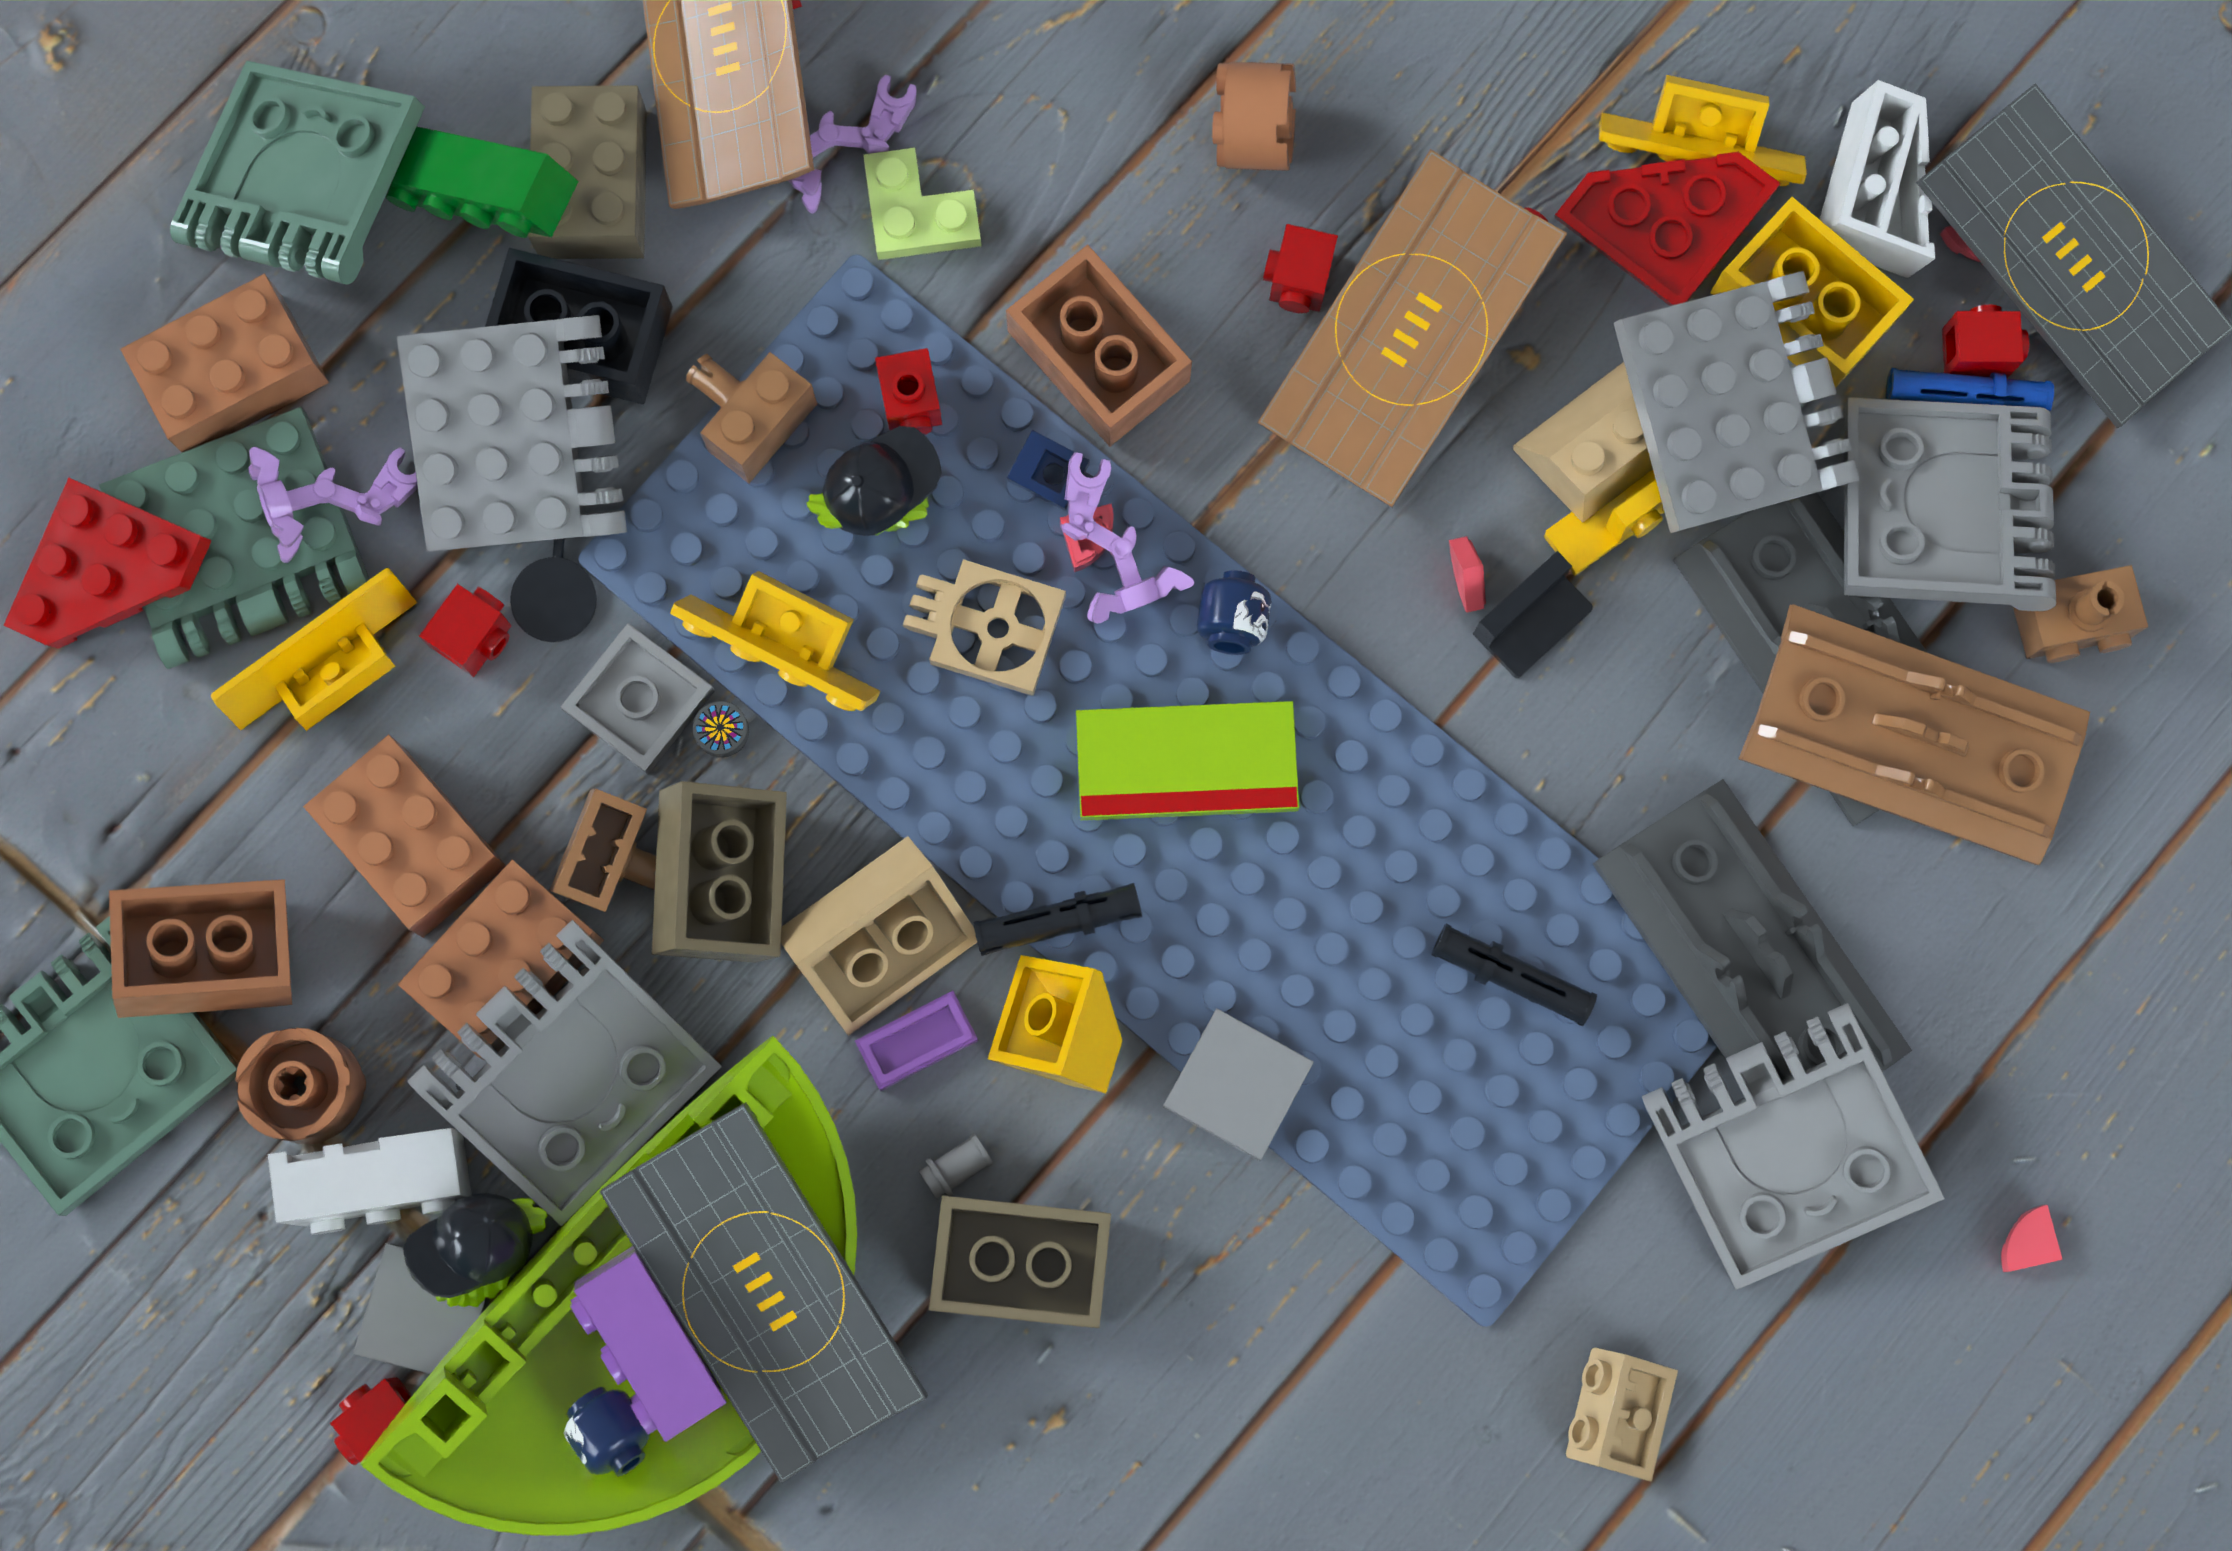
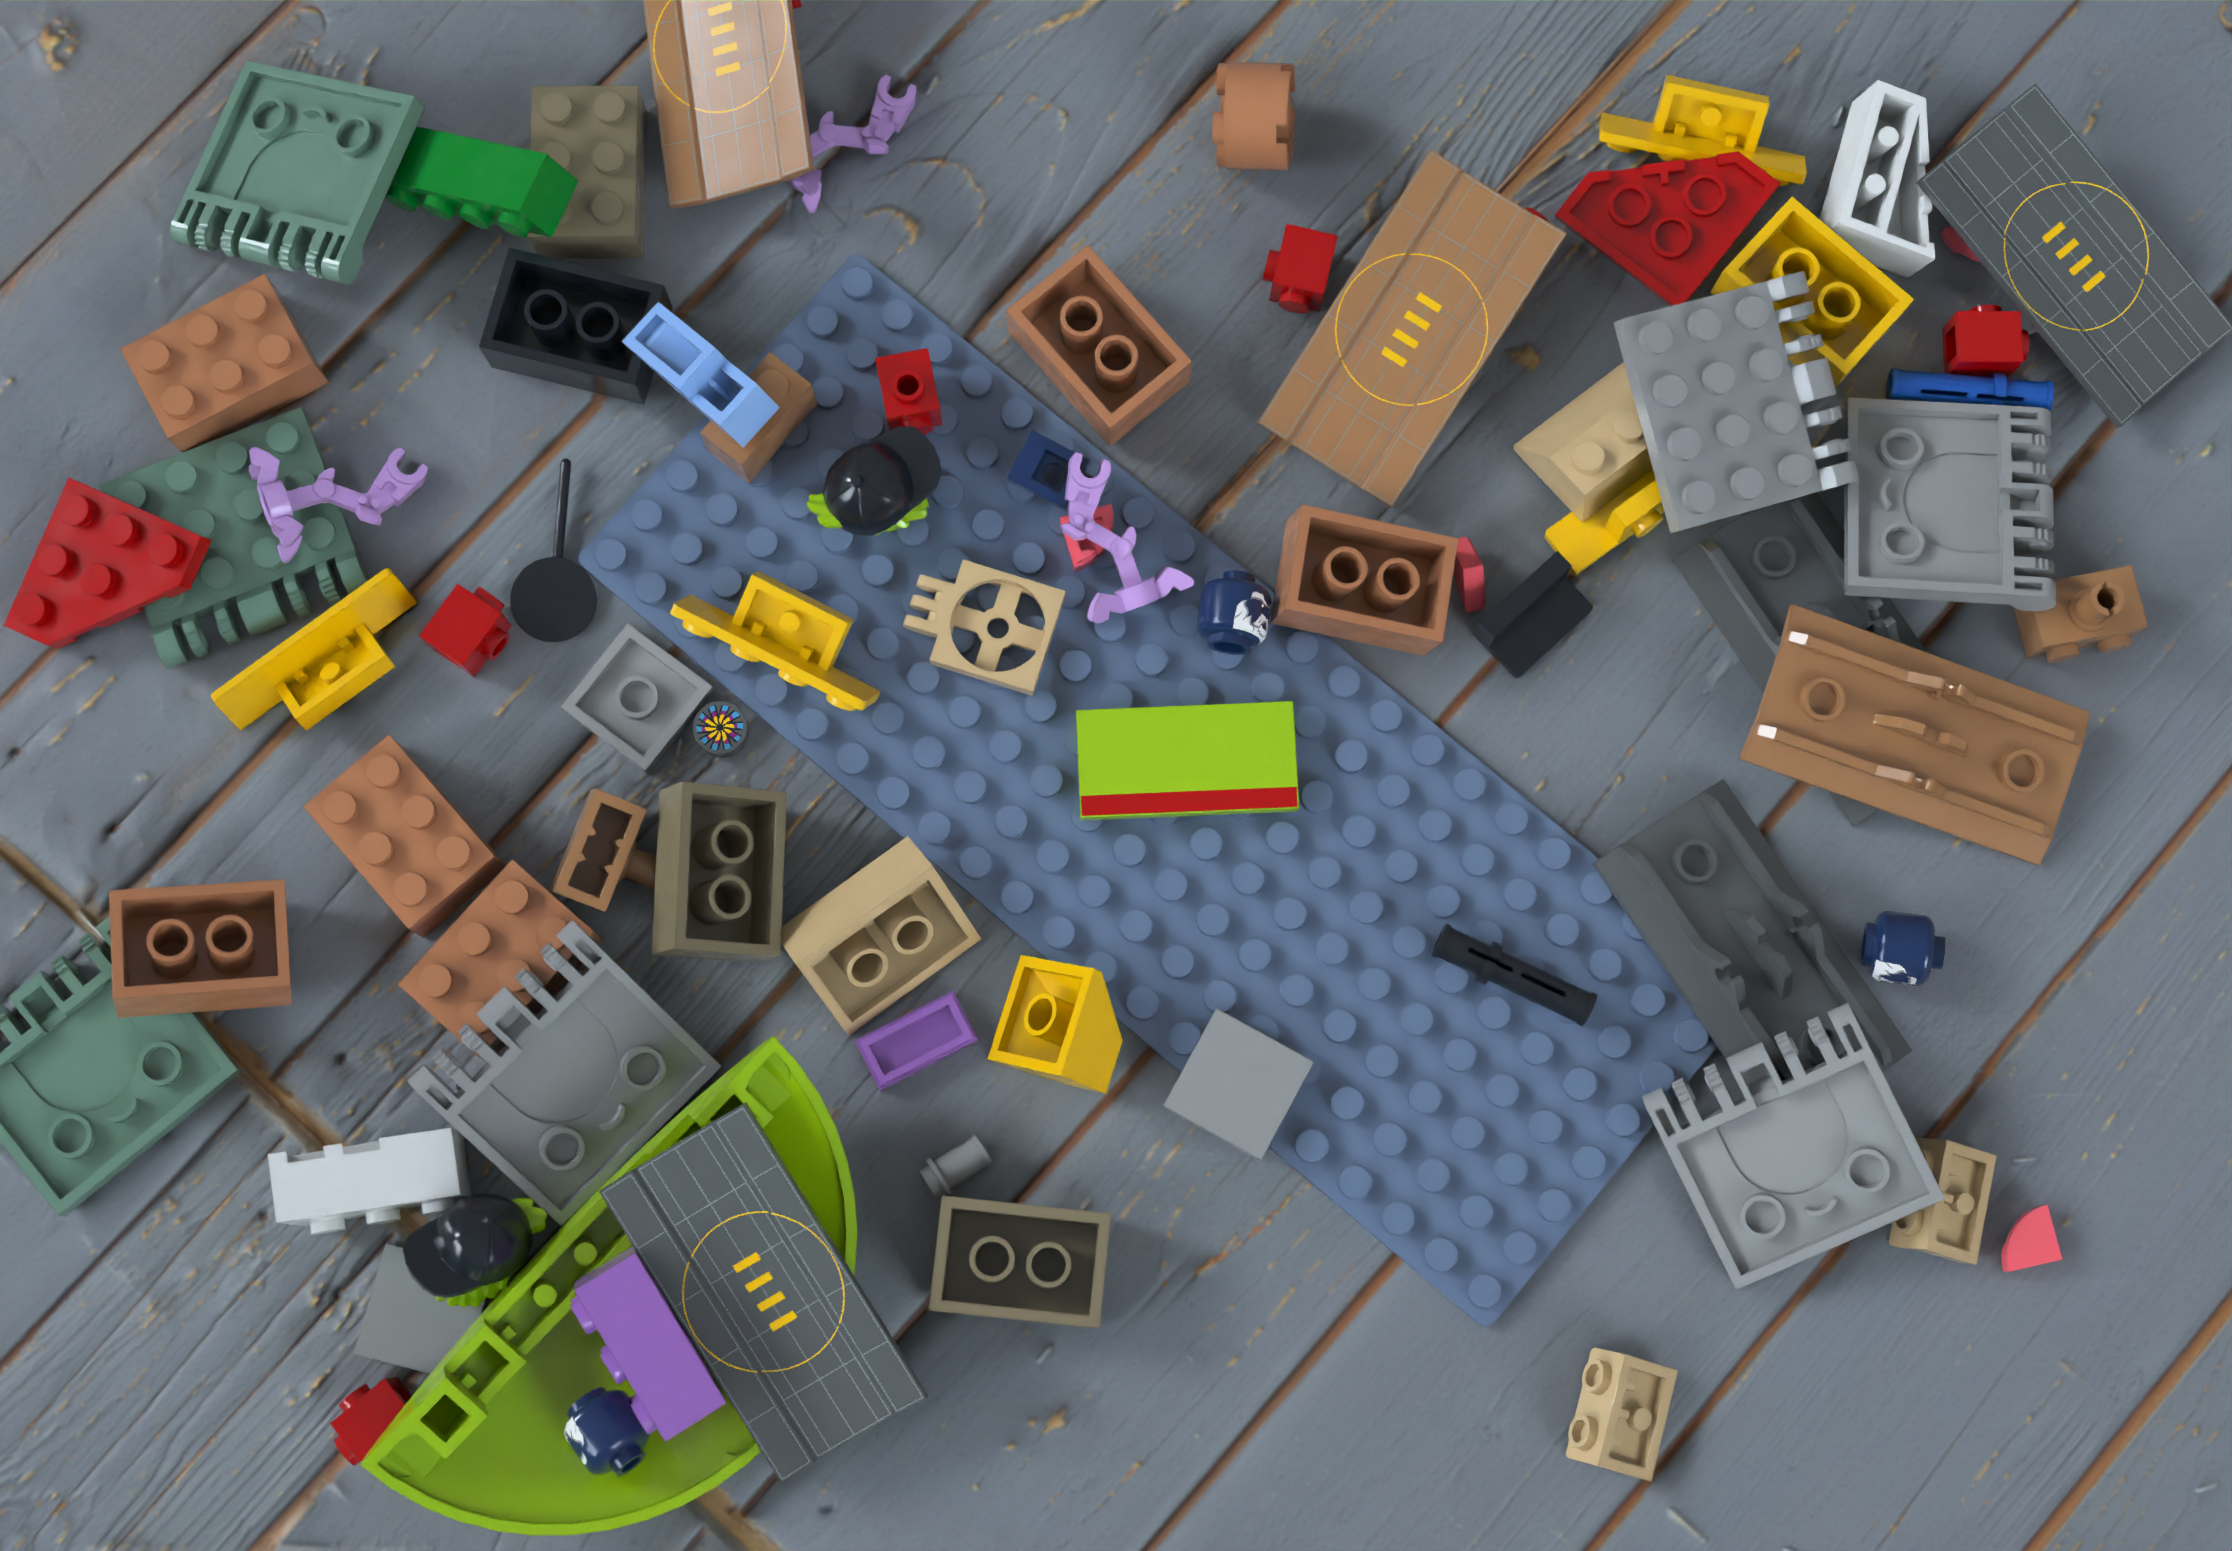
nougat brick [235,1028,366,1144] -> none
light grey hinge [397,315,627,552] -> none
yellowish green plate [863,148,981,260] -> none
black pin [973,883,1143,956] -> none
none -> light blue slope [622,302,780,448]
none -> nougat brick [1270,504,1458,656]
none -> dark blue head [1861,911,1945,986]
none -> tan bracket [1889,1137,1997,1265]

